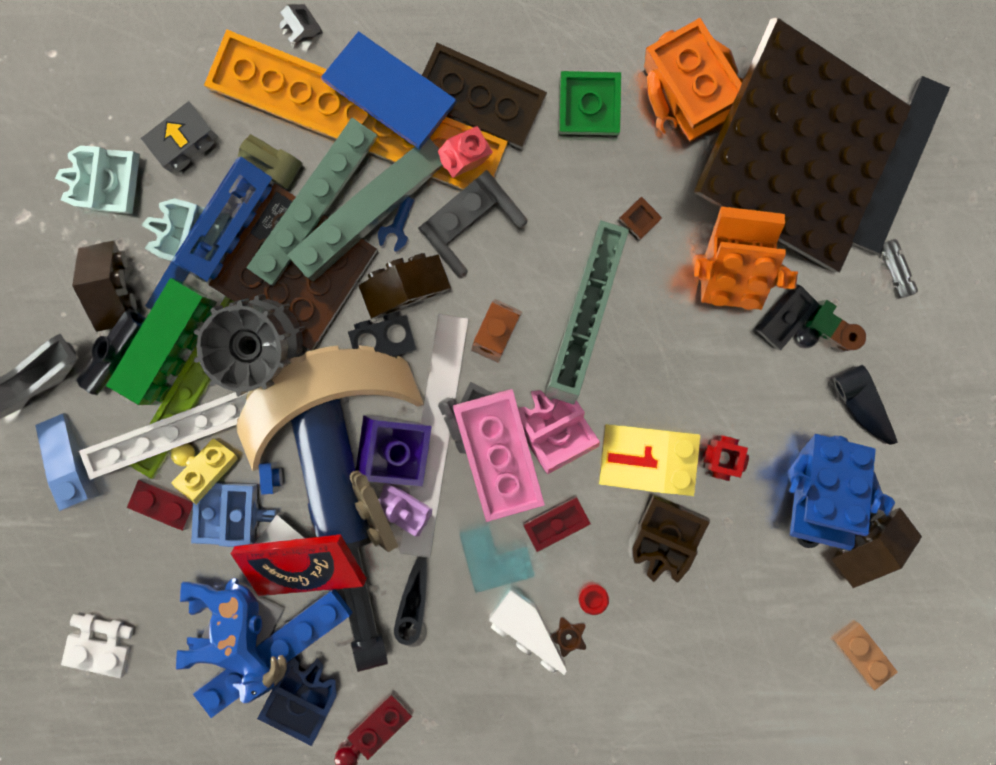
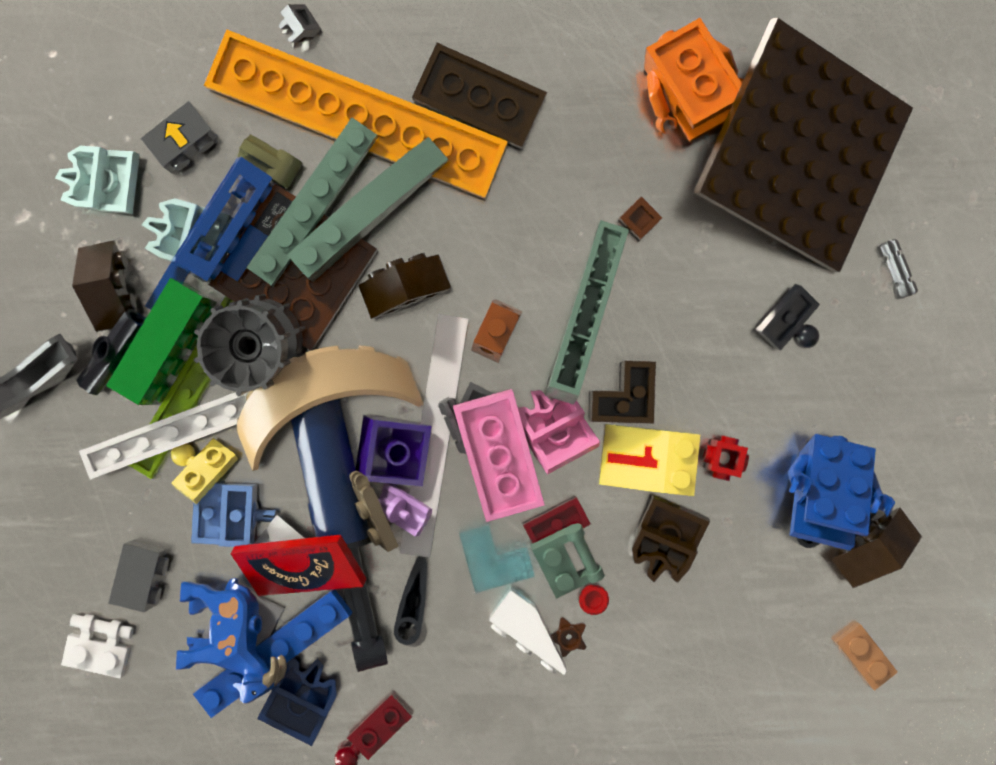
medium blue slope [35,413,100,511] -> none
dark red plate [127,479,193,531] -> none
blue plate [259,462,283,495] -> none
blue tile [321,31,456,150] -> none
black brick [348,311,419,358] -> none
blue bar [378,197,414,253] -> none
dark grey plate [418,170,528,277] -> none
coral brick [438,126,493,178] -> none
green plate [559,71,621,135] -> none
orange torso [692,206,798,310] -> none
leg [804,300,866,351] -> none
black piece [833,365,898,445] -> none
black tile [852,76,950,255] -> none
none -> dark grey brick [108,540,169,612]
none -> blue sticker [221,225,268,281]
none -> sand green plate [530,523,605,599]
none -> dark brown brick [589,361,656,424]

